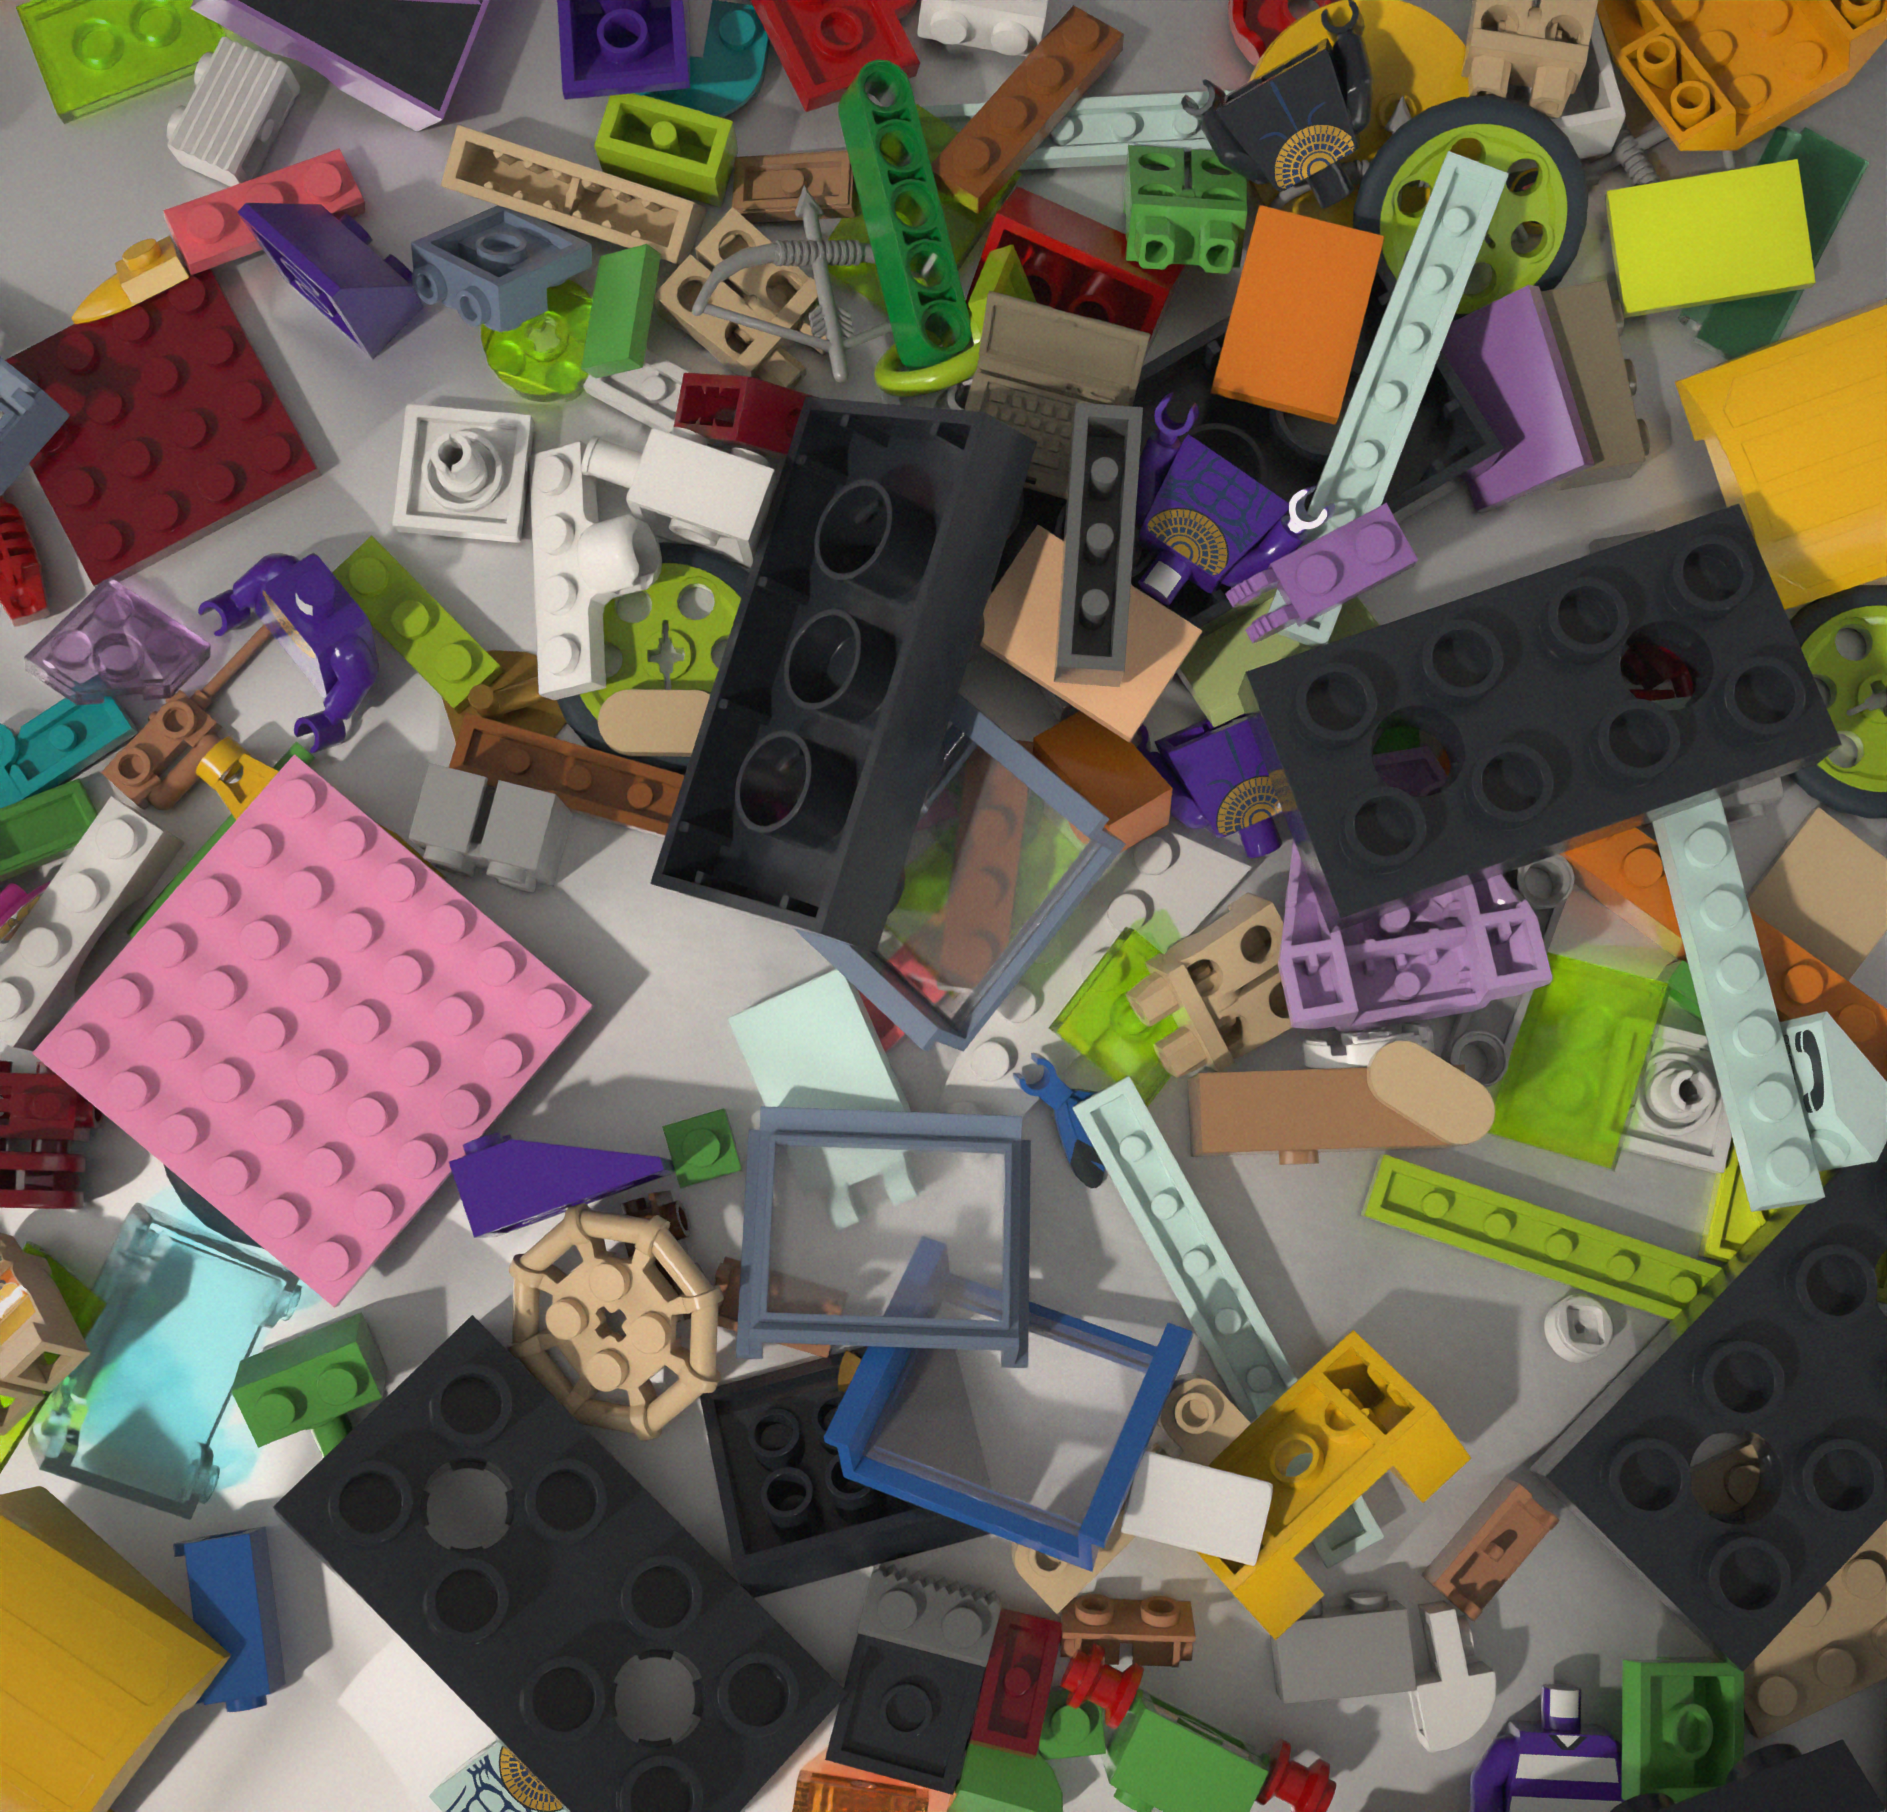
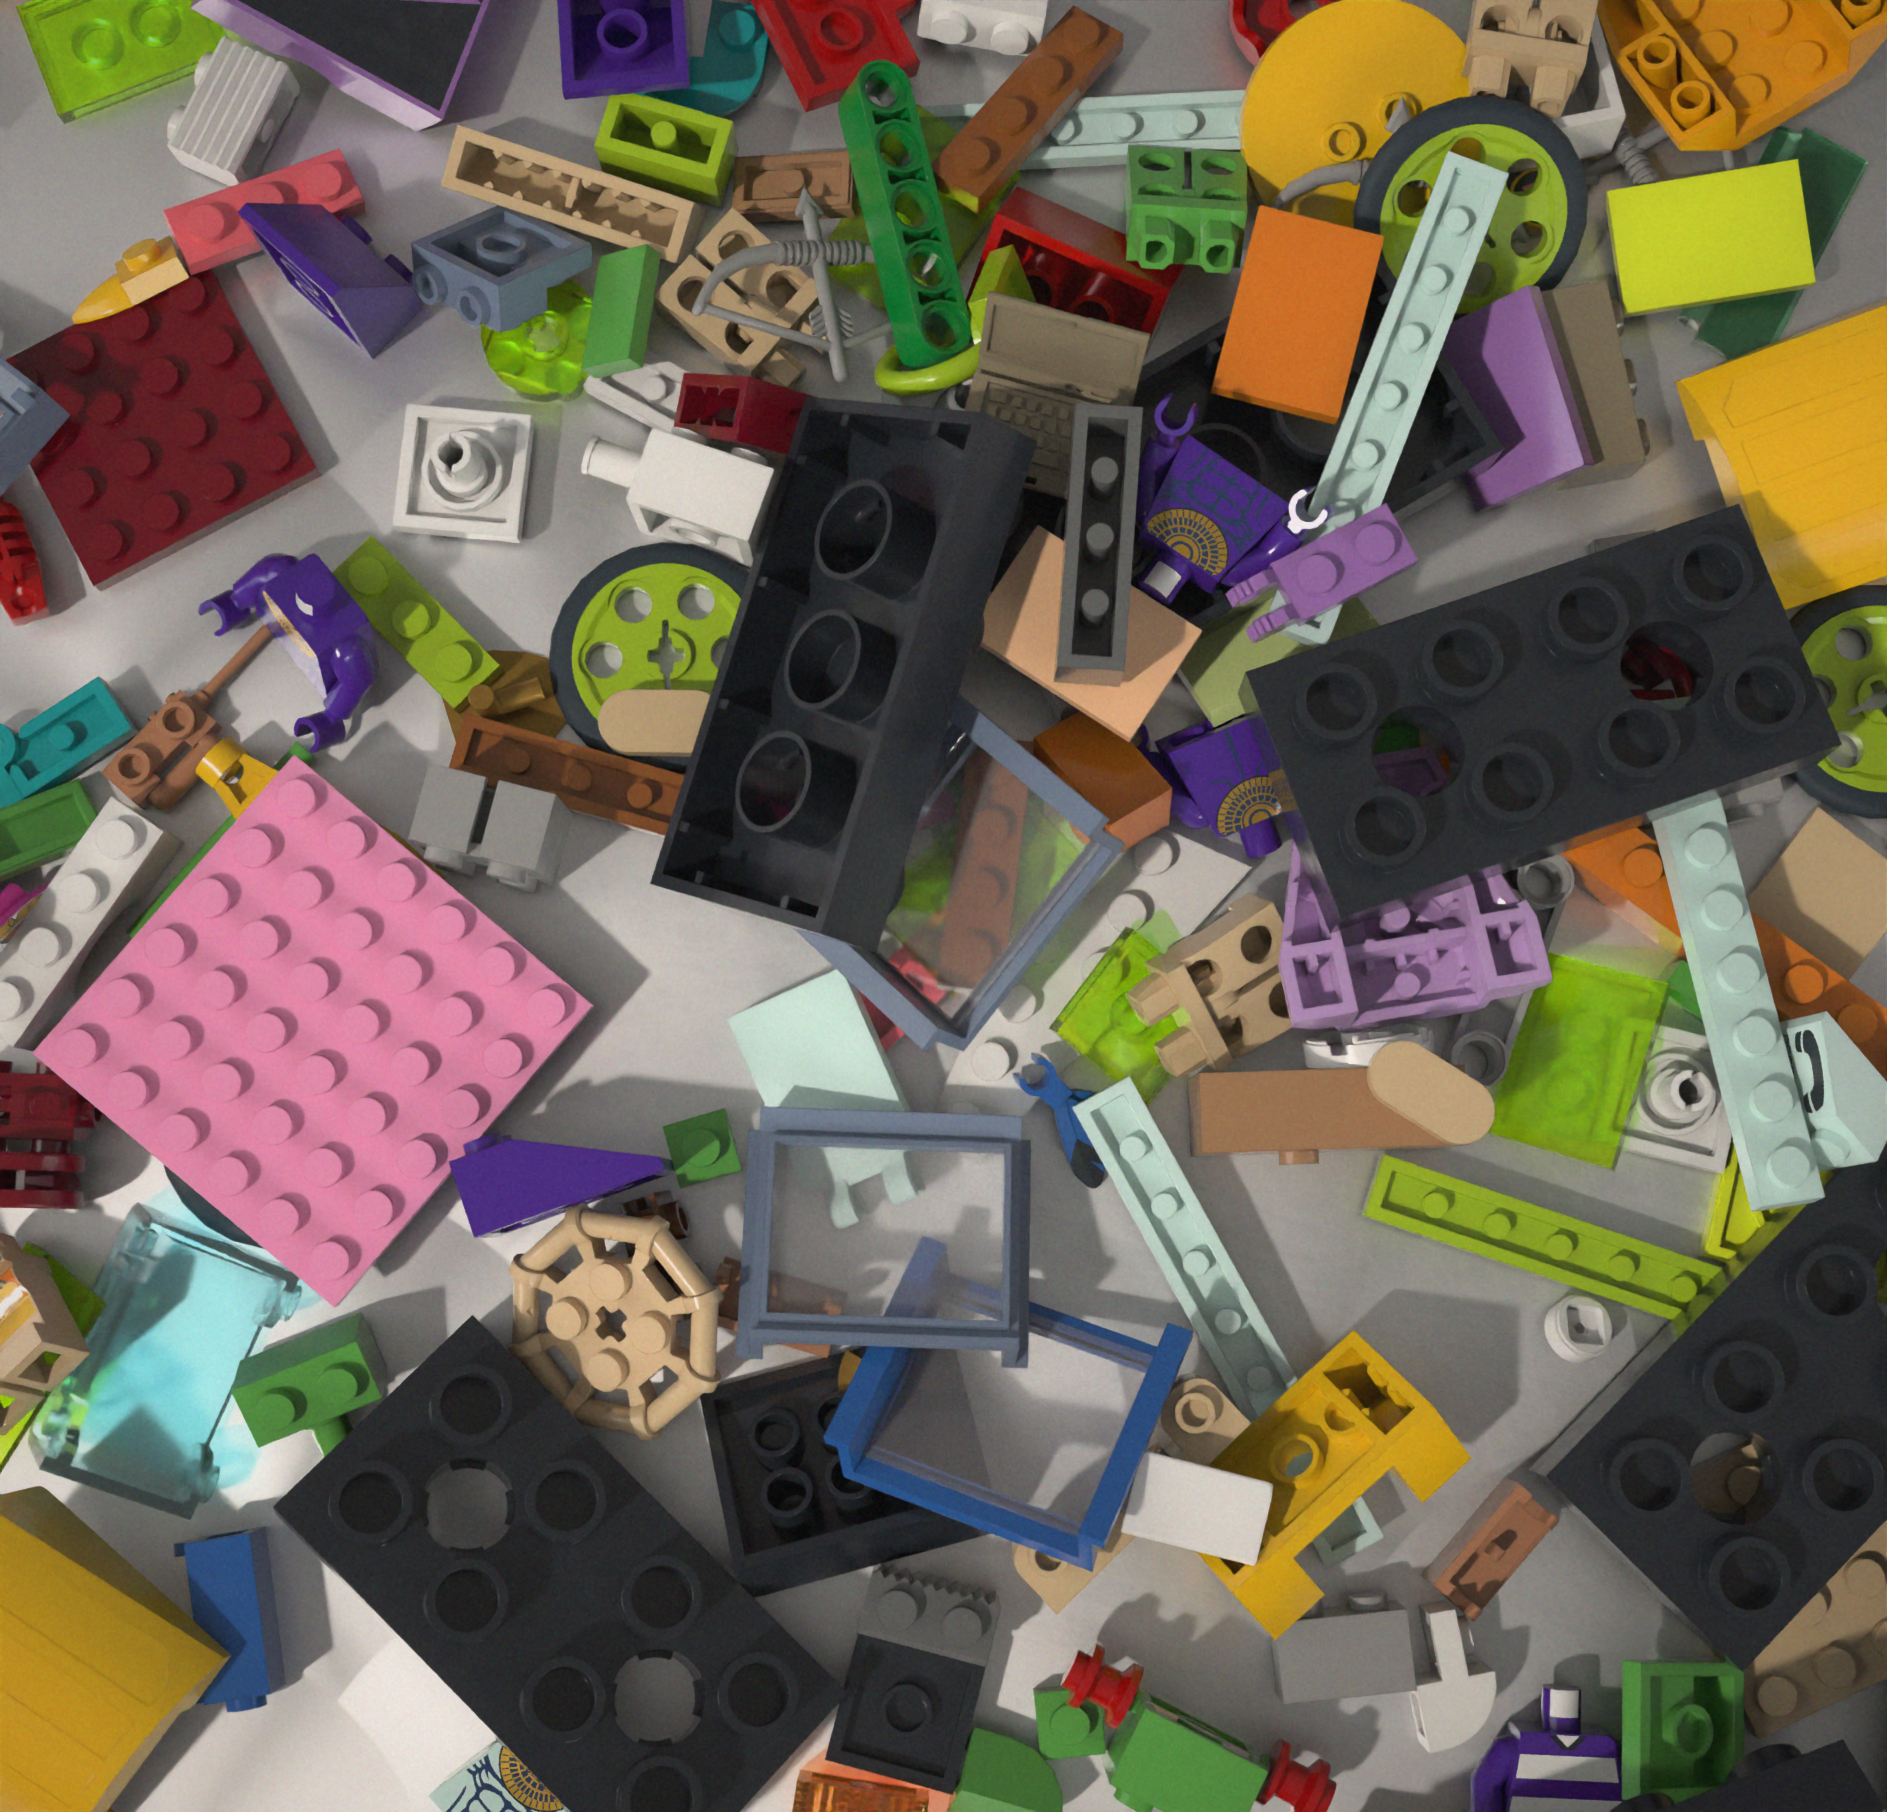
clear purple plate [24,578,211,705] -> none
white plate [529,441,662,700] -> none
dark red plate [969,1608,1062,1759] -> none
nougat hinge [1060,1594,1196,1668] -> none
black torso [1181,0,1374,208] -> none

